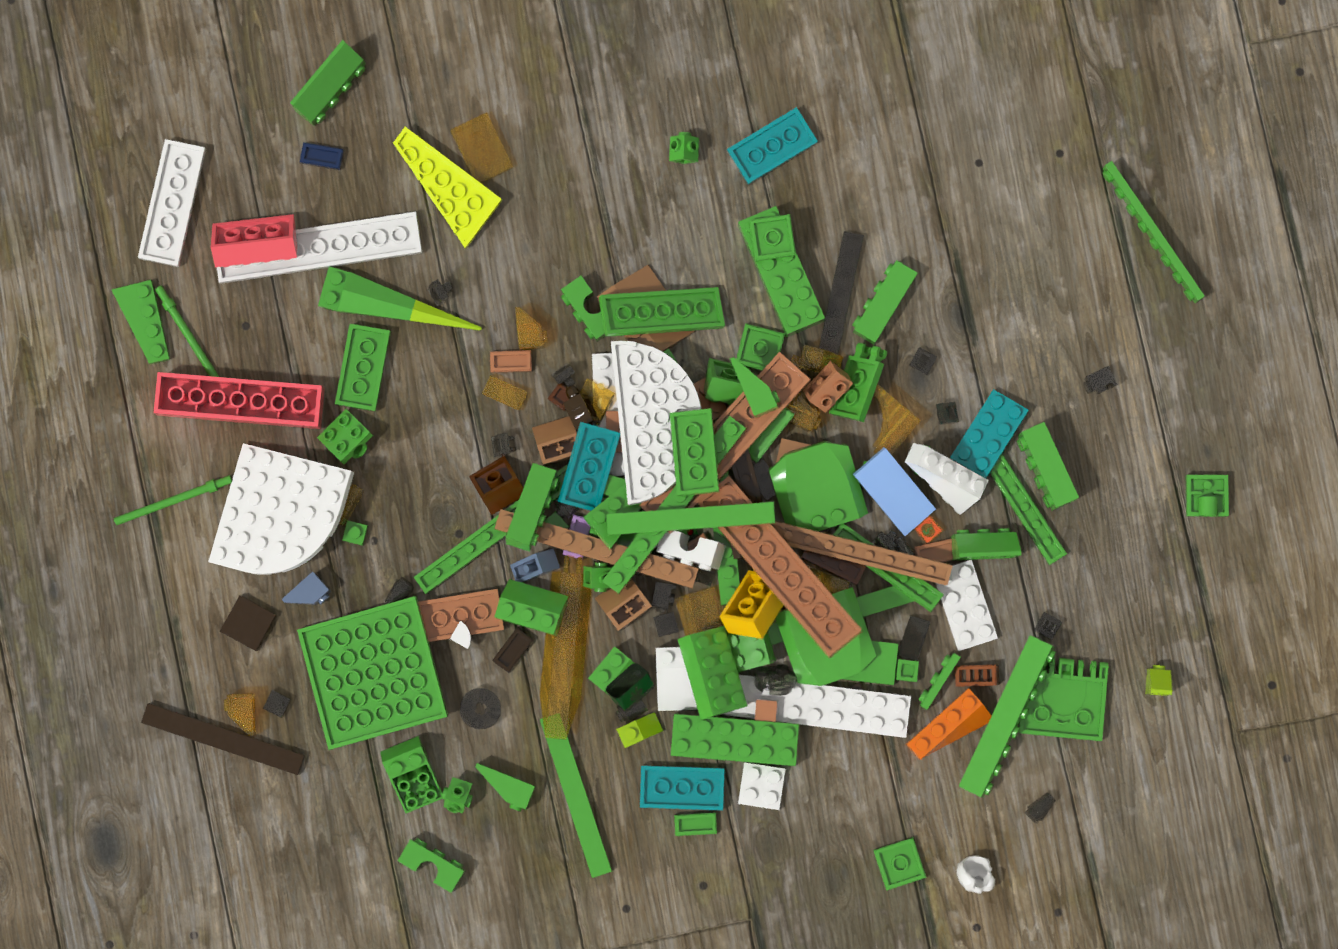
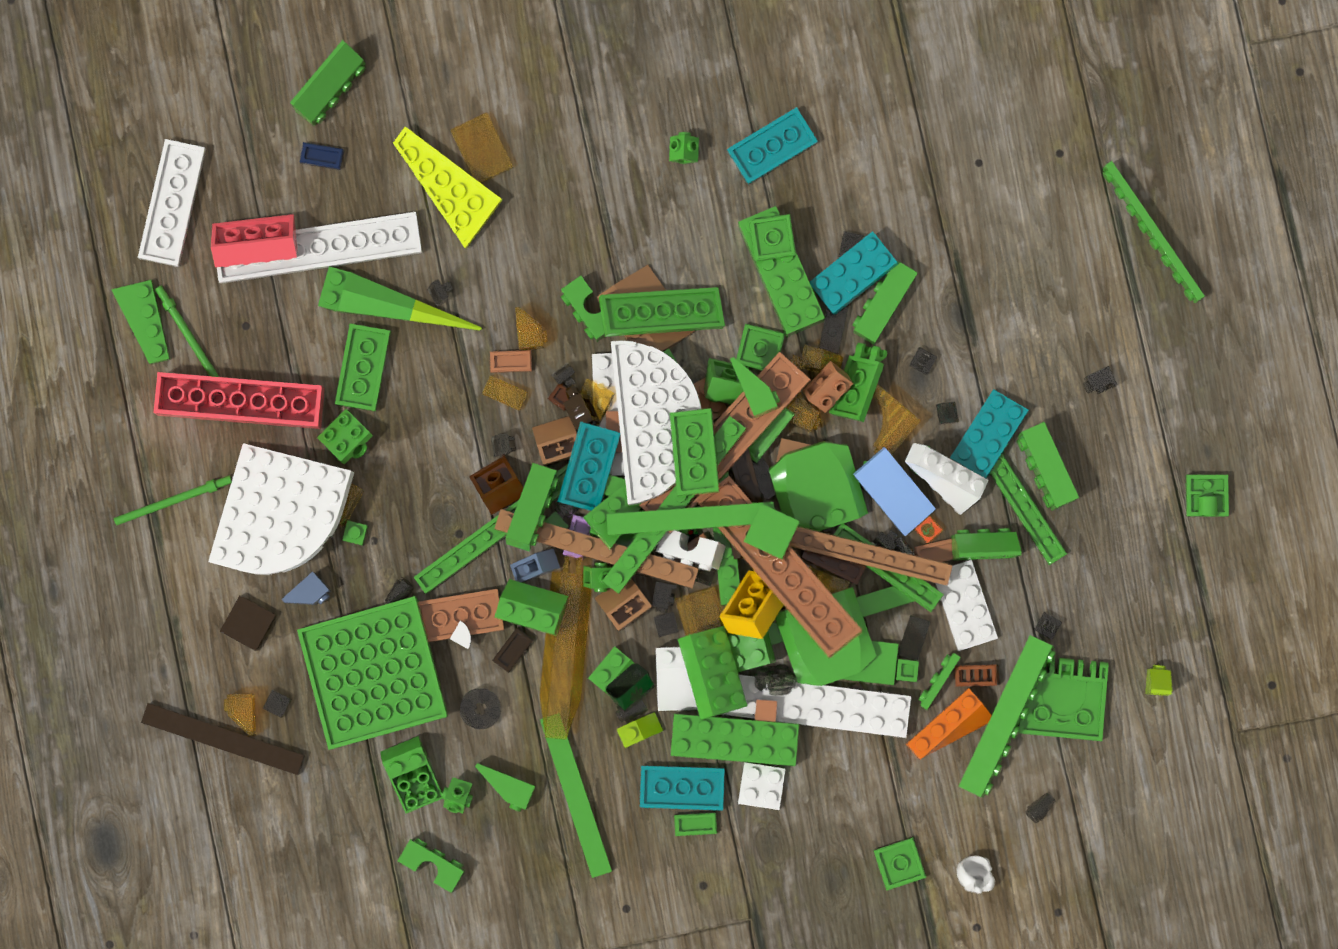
none -> bright green tile [744,503,800,559]
none -> teal plate [810,231,899,315]

